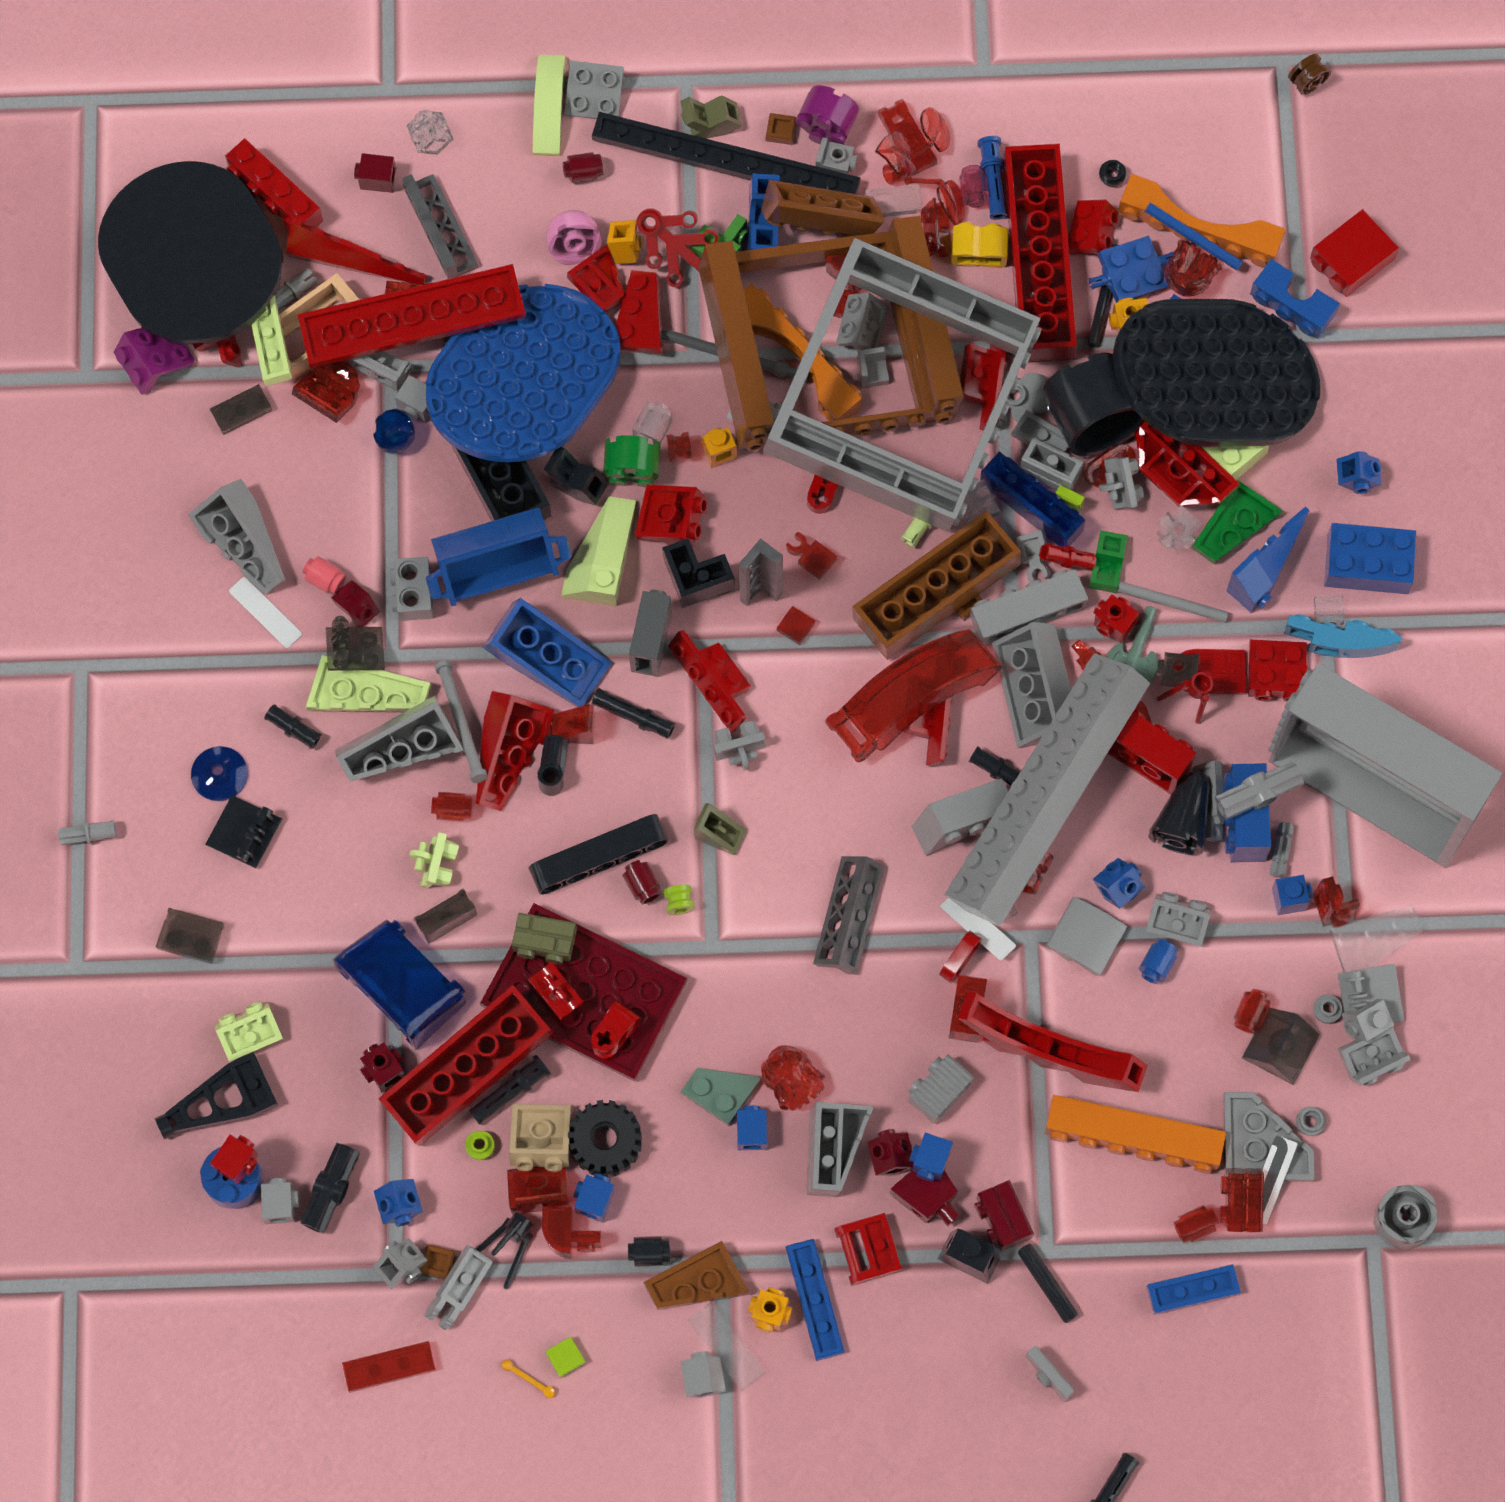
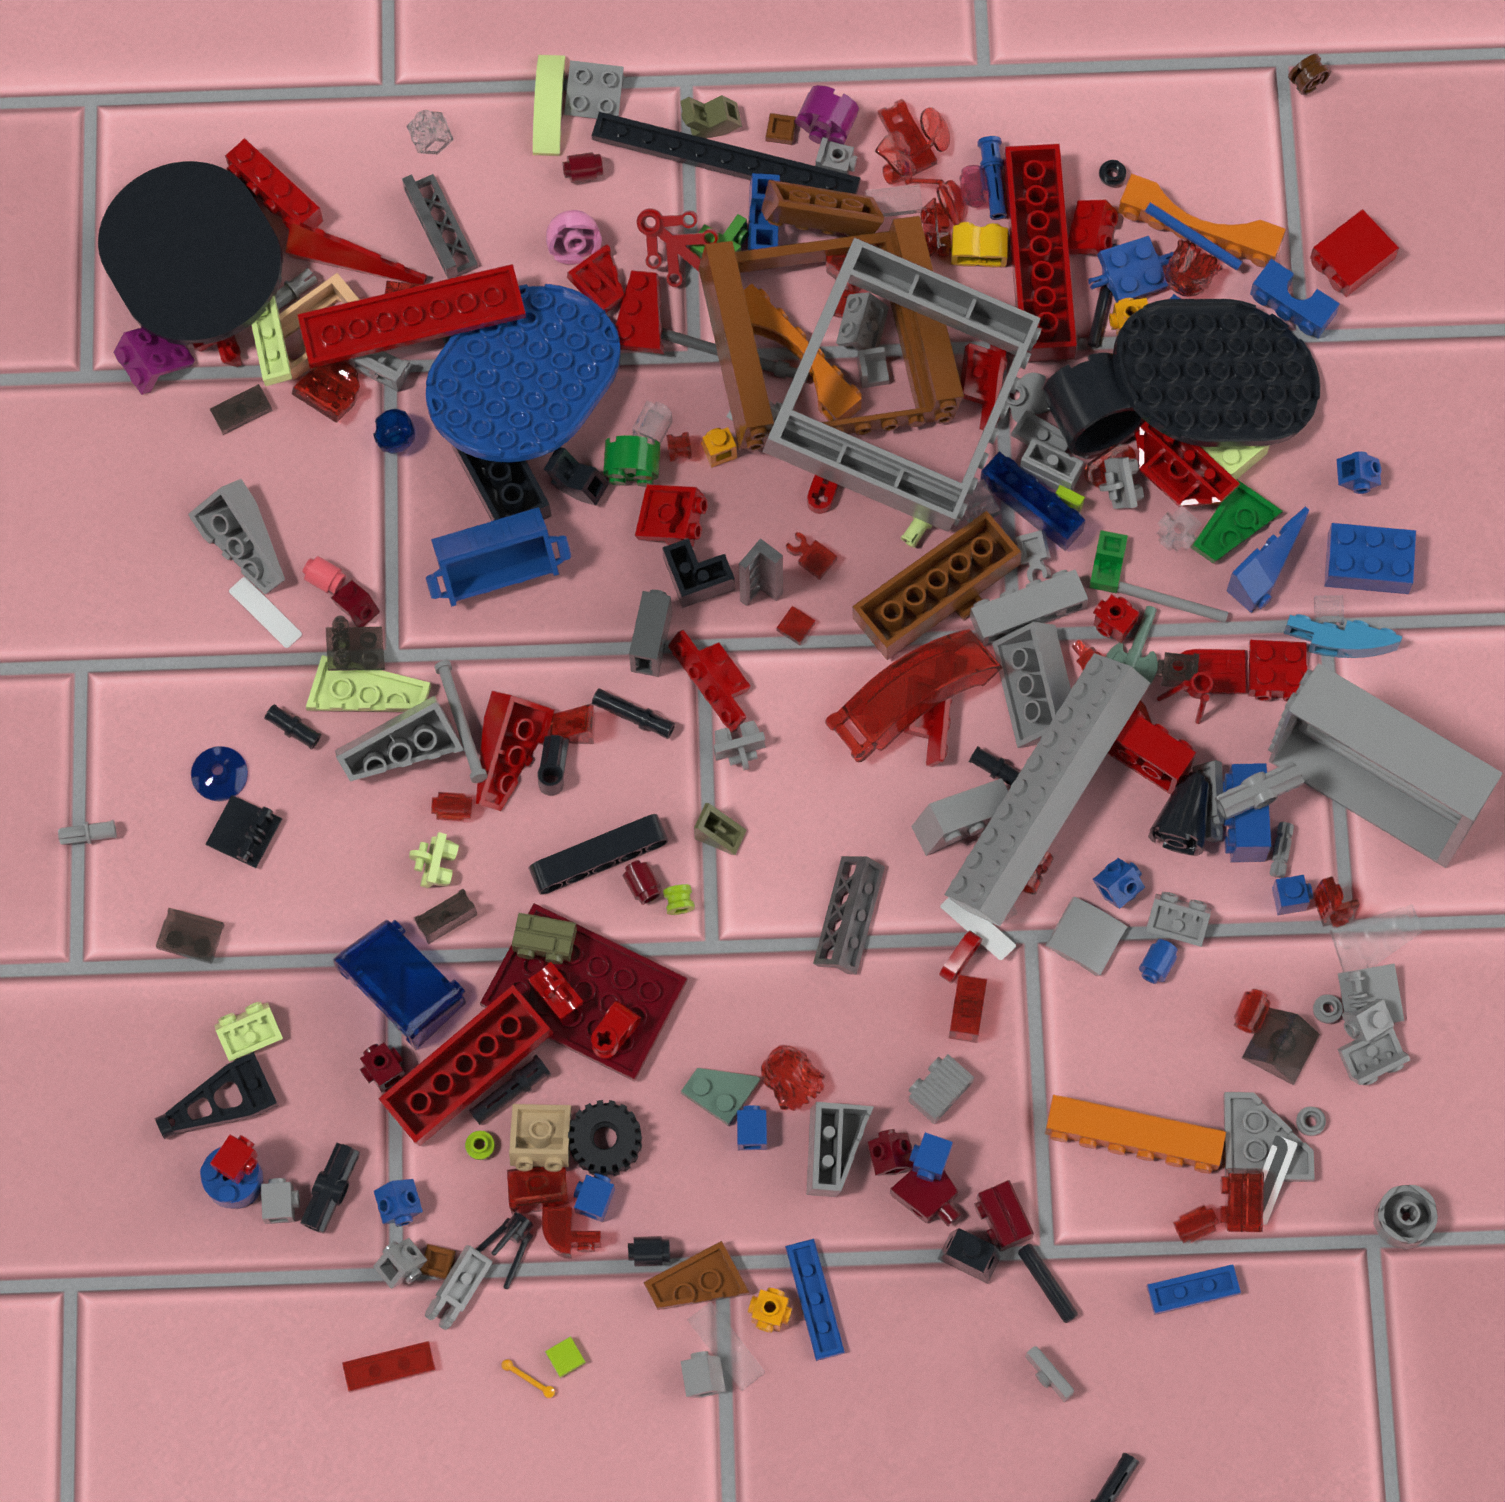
dark red brick [354,153,397,193] -> none
light grey brick [390,556,433,621] -> none
light grey brick [395,375,430,423] -> none
blue slope [482,597,612,709] -> none
yellowish green wedge [561,496,637,606] -> none
light orange brick [607,220,643,264] -> none
red plate [834,1213,902,1286] -> none
red arch [958,992,1148,1092] -> none
red pin [1039,543,1096,571] -> none

